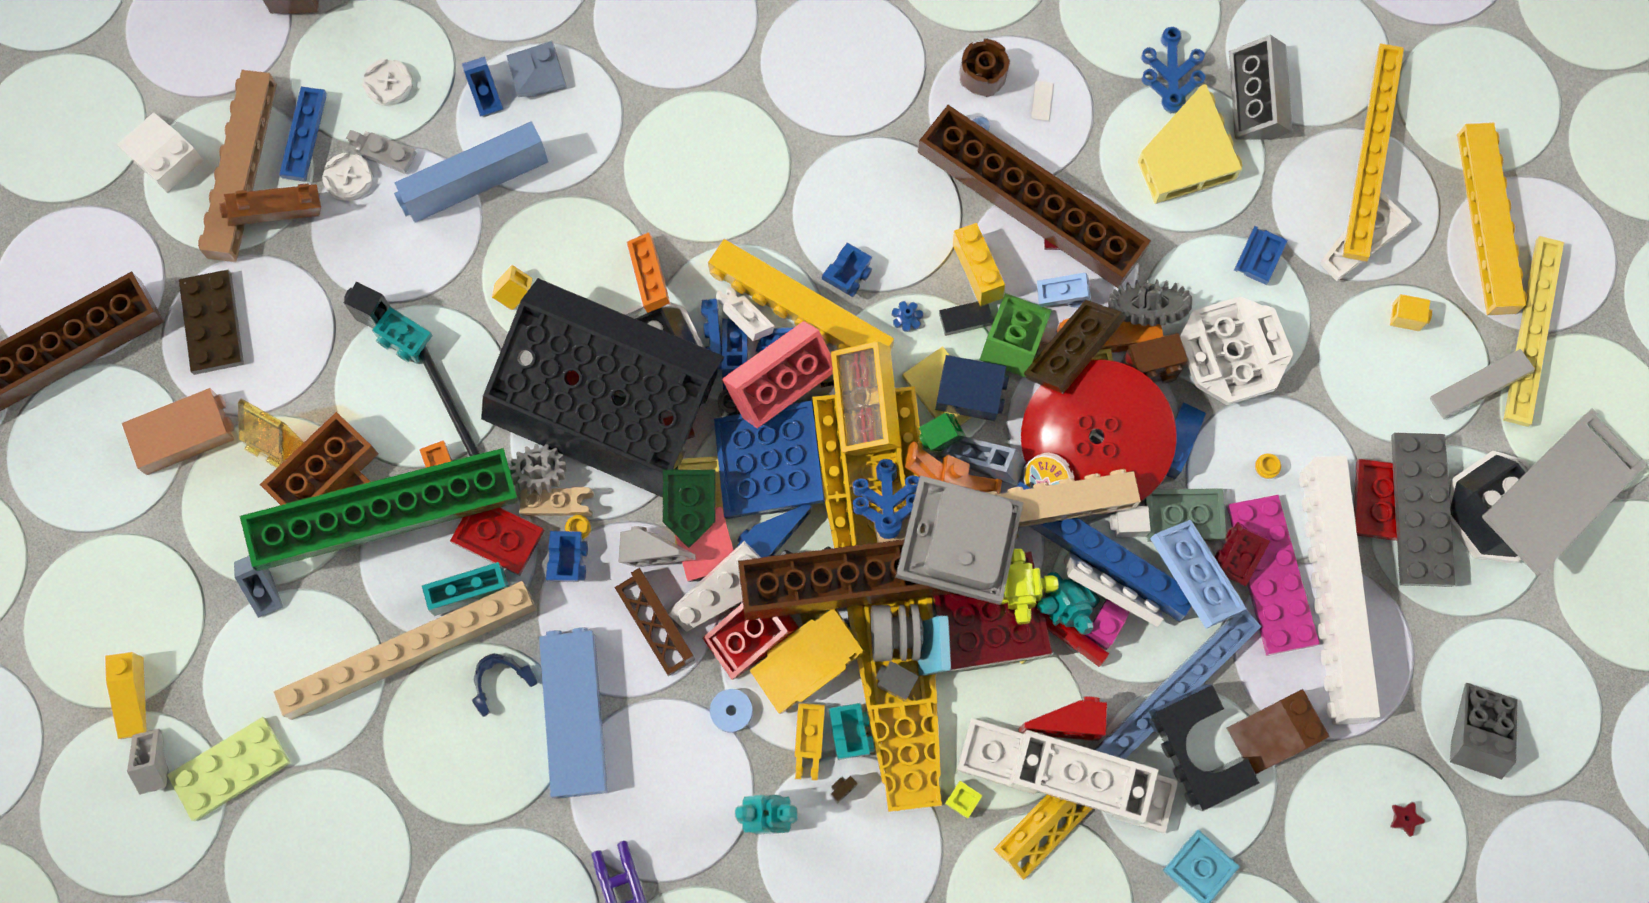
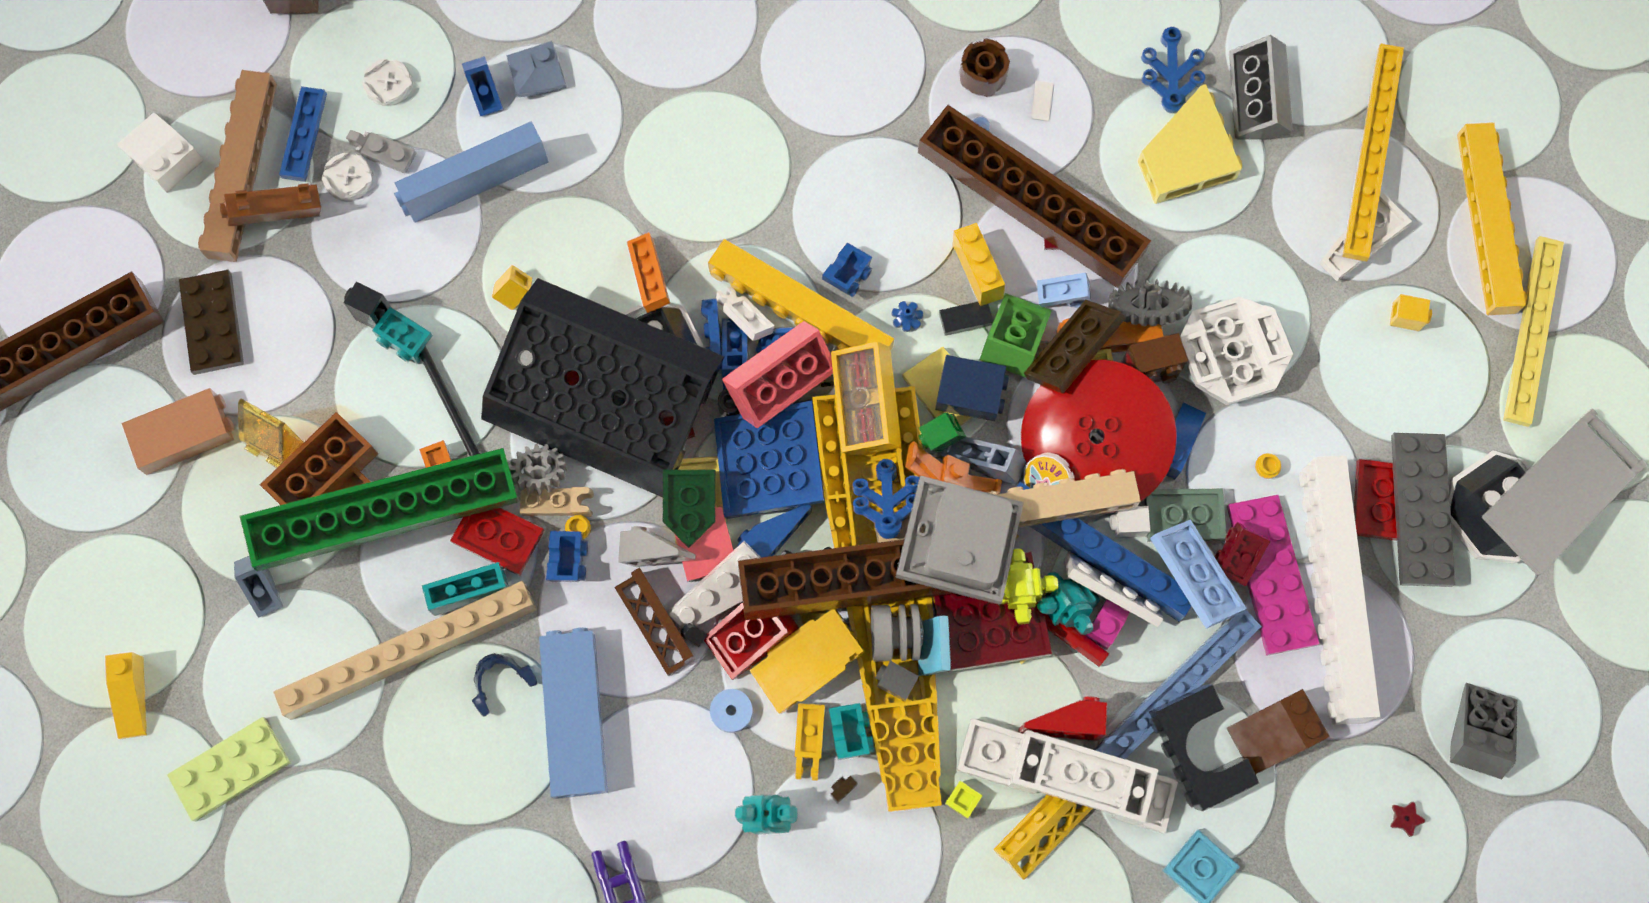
light grey arch [127,728,169,795] -> none
blue plate [1234,226,1288,285] -> none
light grey tile [1430,349,1535,420] -> none
none -> black piece [681,623,708,647]

